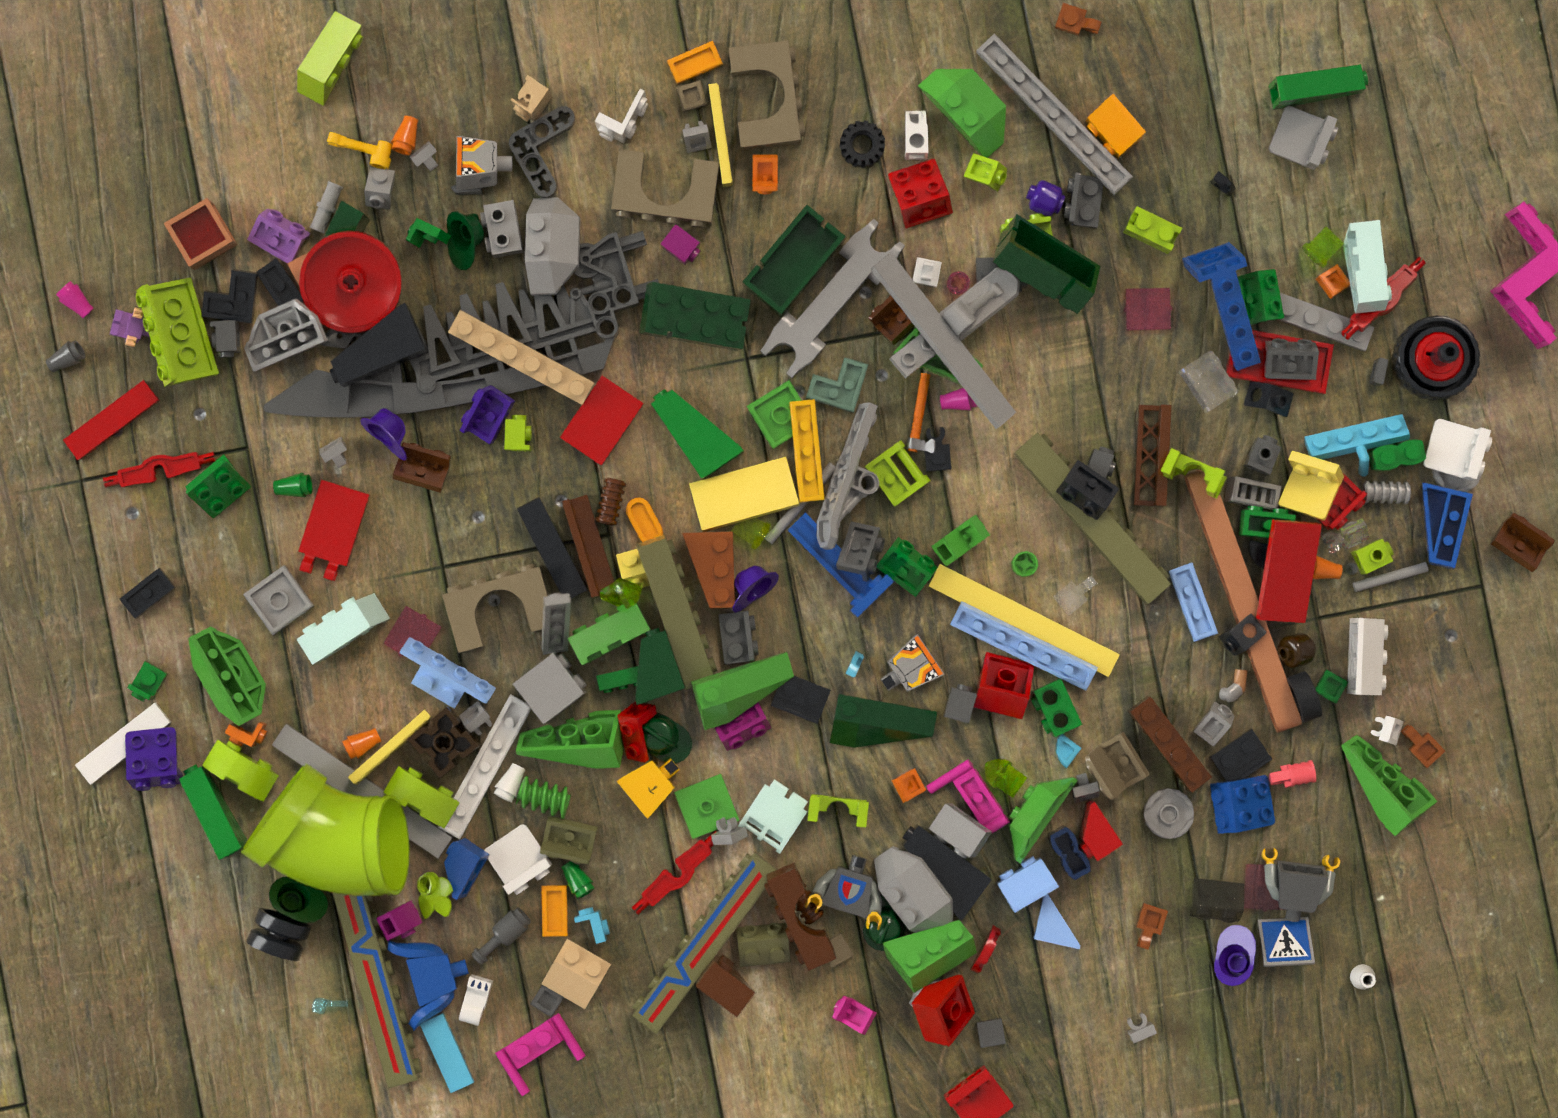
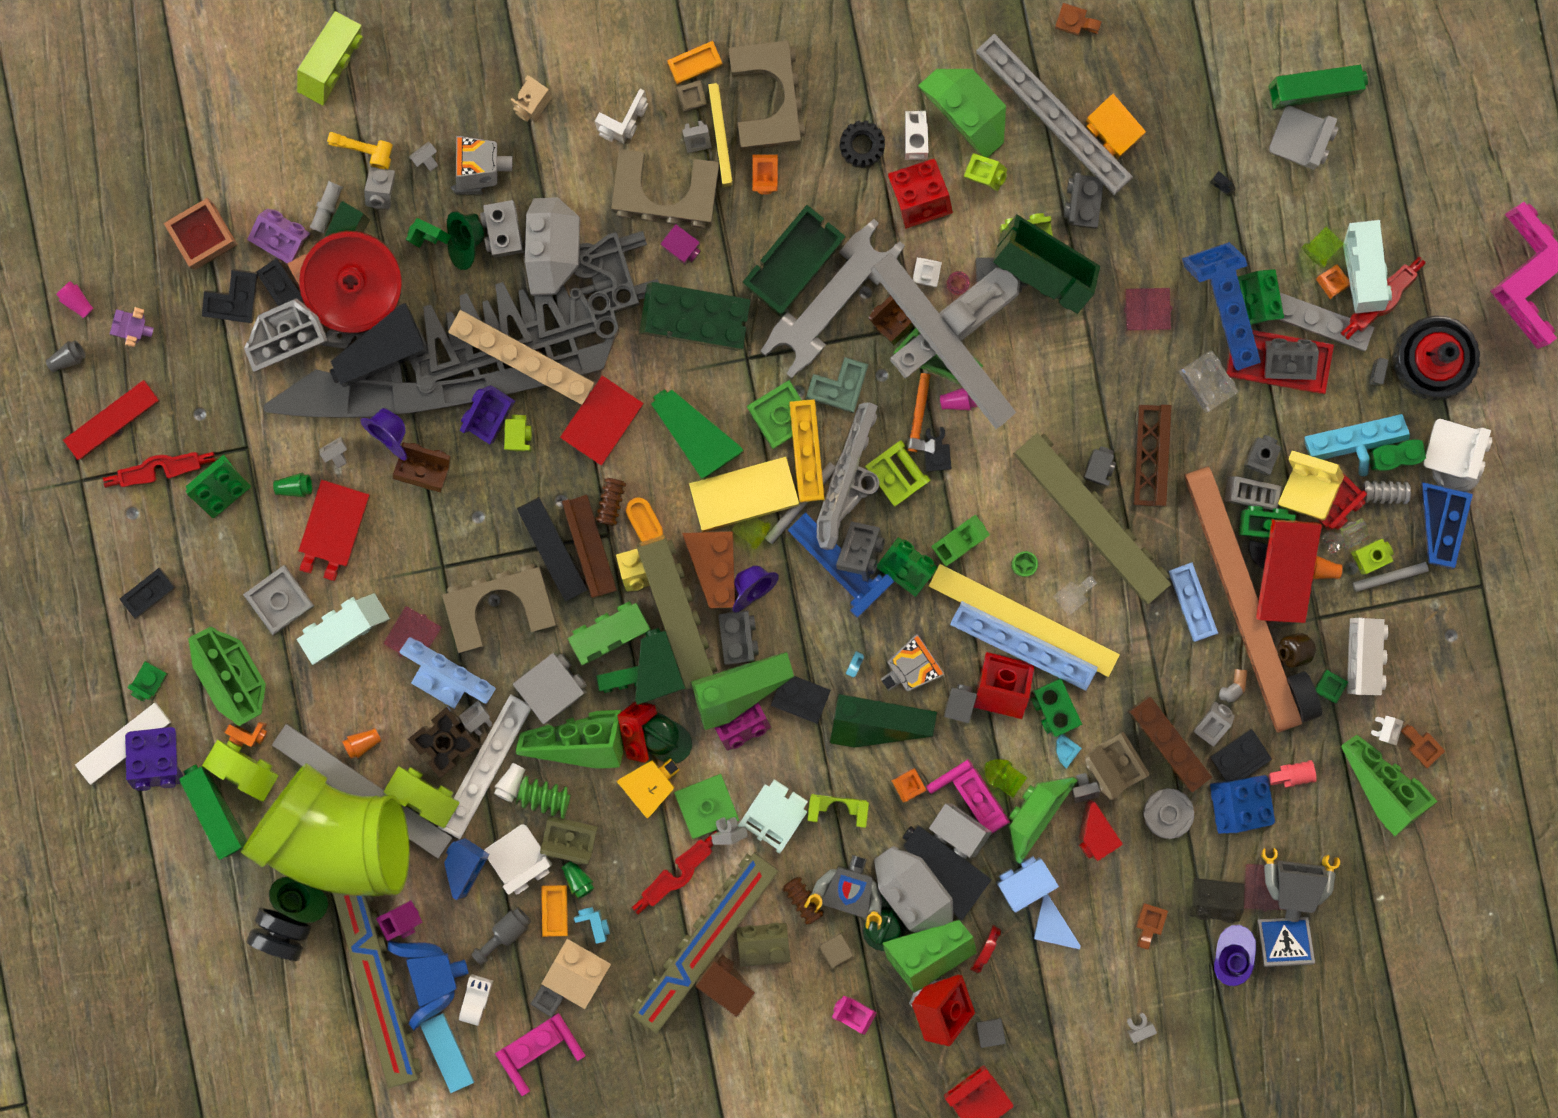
lime bracket [136,277,219,387] -> none
dark grey brick [210,320,241,358] -> none
clear light blue hand [312,997,348,1014] -> none
light yellow tile [348,710,431,785] -> none
orange cone [391,116,418,155] -> none
lime plate [417,872,453,919] -> none
dark grey beam [509,106,575,198] -> none
light grey plate [541,593,571,655] -> none
clear neon green tile [600,578,641,609] -> none
reddish brown arch [764,862,836,971] -> none
dark purple head [1026,180,1065,217] -> none
dark blue brick [1048,825,1091,880] -> none
black bracket [1056,460,1120,520] -> none
lime brick [1123,206,1182,254] -> none
lime piece [1161,448,1227,499] -> none
black bracket [1218,614,1267,656] -> none
black bracket [1244,381,1294,417] -> none
white cone [1350,964,1376,990] -> none
reddish brown bracket [1491,513,1555,572] -> none

